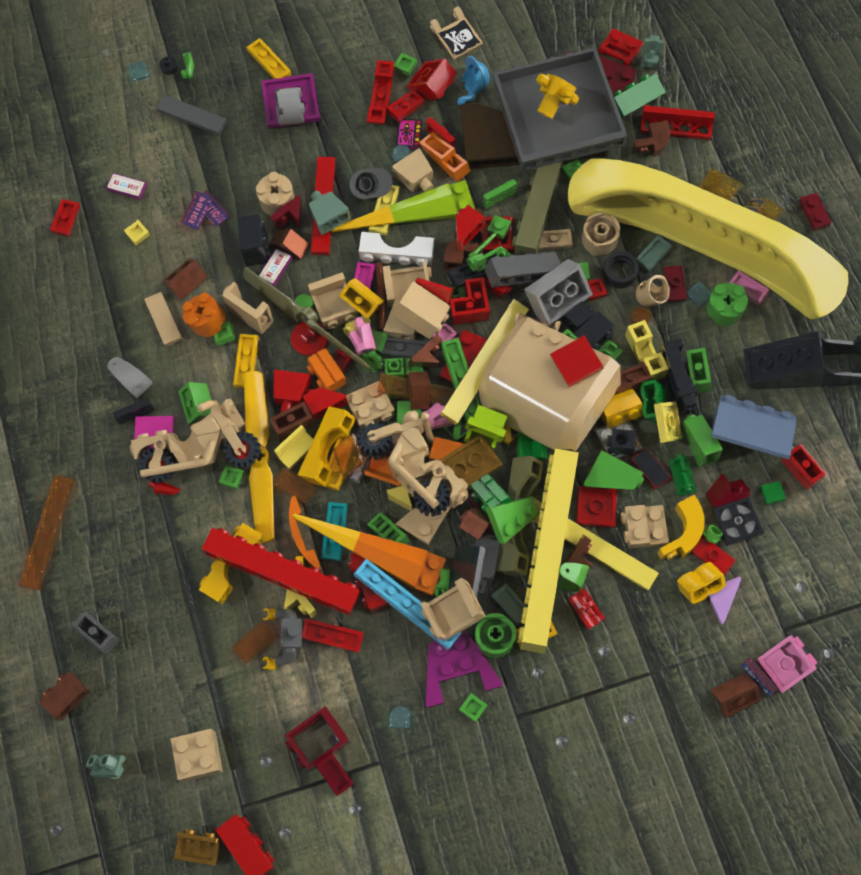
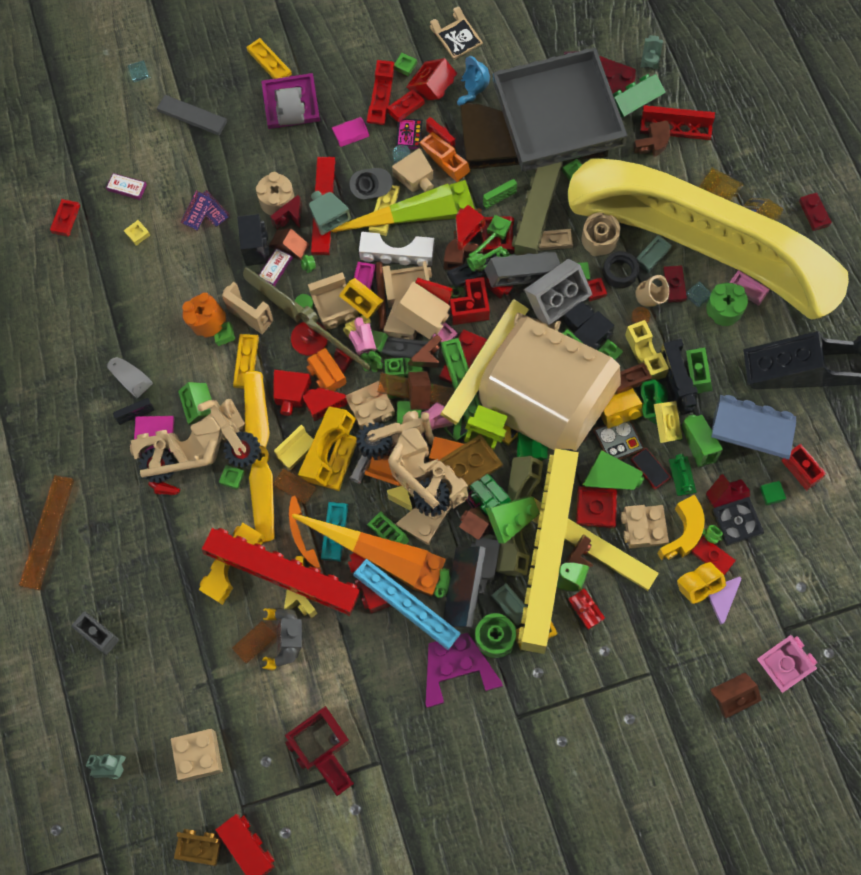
copper brick [39,672,91,721] -> none
tan tile [144,292,183,347] -> none
black tile [159,56,178,75] -> none
copper panel [162,258,207,300] -> none
bright green arm [181,52,194,79] -> none
copper brick [269,402,315,442] -> none
red plate [302,618,364,653] -> none
clear orange piece [333,434,365,478] -> none
clear light blue tile [389,706,411,729] -> none
tan panel [421,578,486,641] -> none
bright green plate [459,693,488,723] -> none
yellow piece [536,74,579,119] -> none
red tile [550,335,604,387] -> none
red plate [598,28,643,67] -> none
black brick [607,429,636,455] -> none
clear pink tile [740,658,778,697] -> none
none -> bright green plate [301,255,316,273]
none -> dark pink piece [332,117,369,147]

